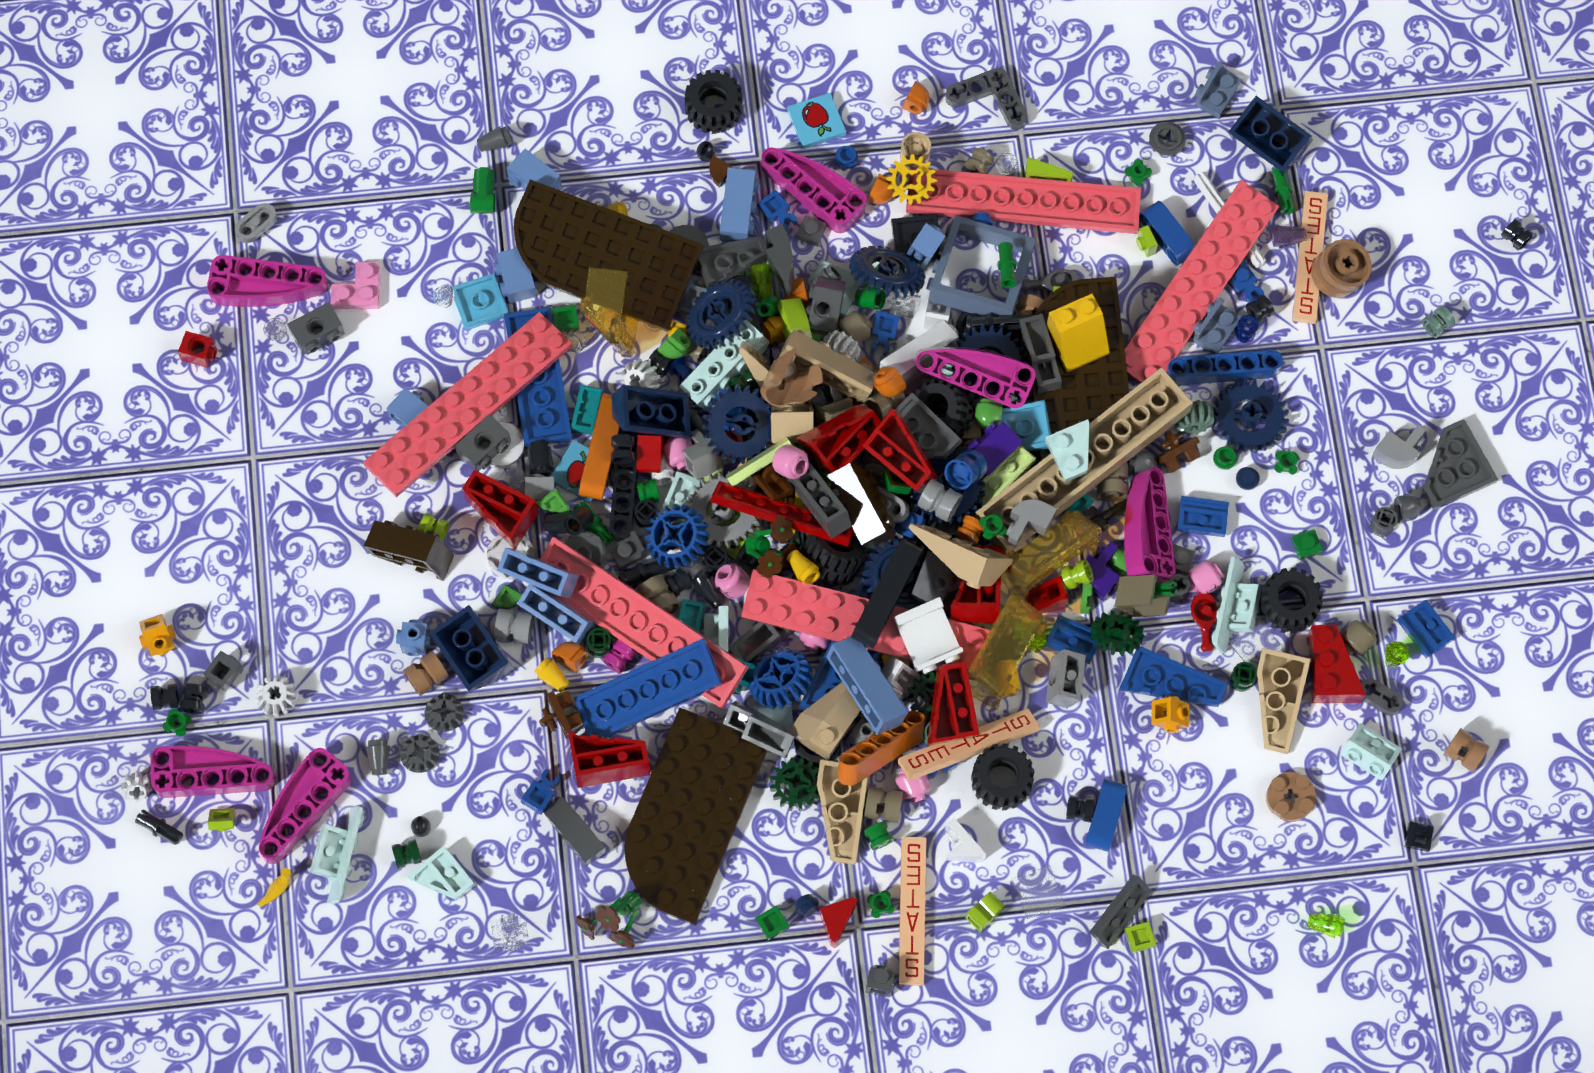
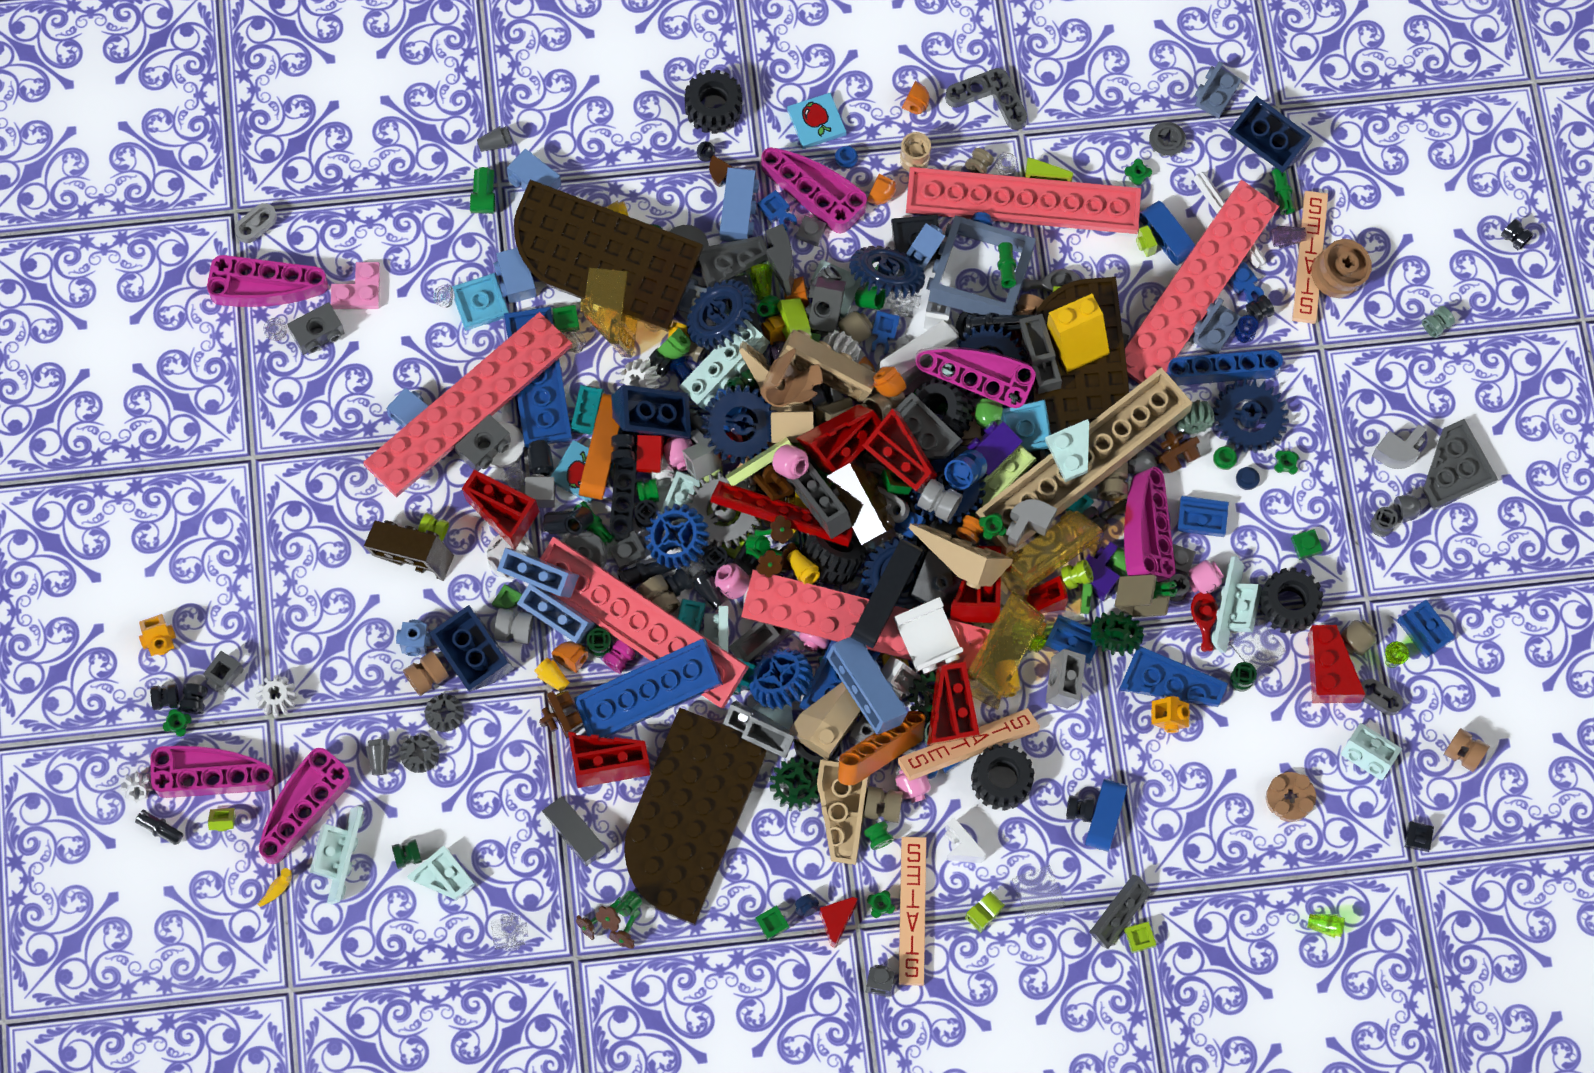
red brick [178,331,217,368] -> none
black hinge [411,816,431,837] -> none
blue plate [520,769,560,815] -> none
bright green tile [536,488,570,512] -> none
yellow gear [886,154,937,205] -> none
tan wedge [1257,648,1311,754] -> none

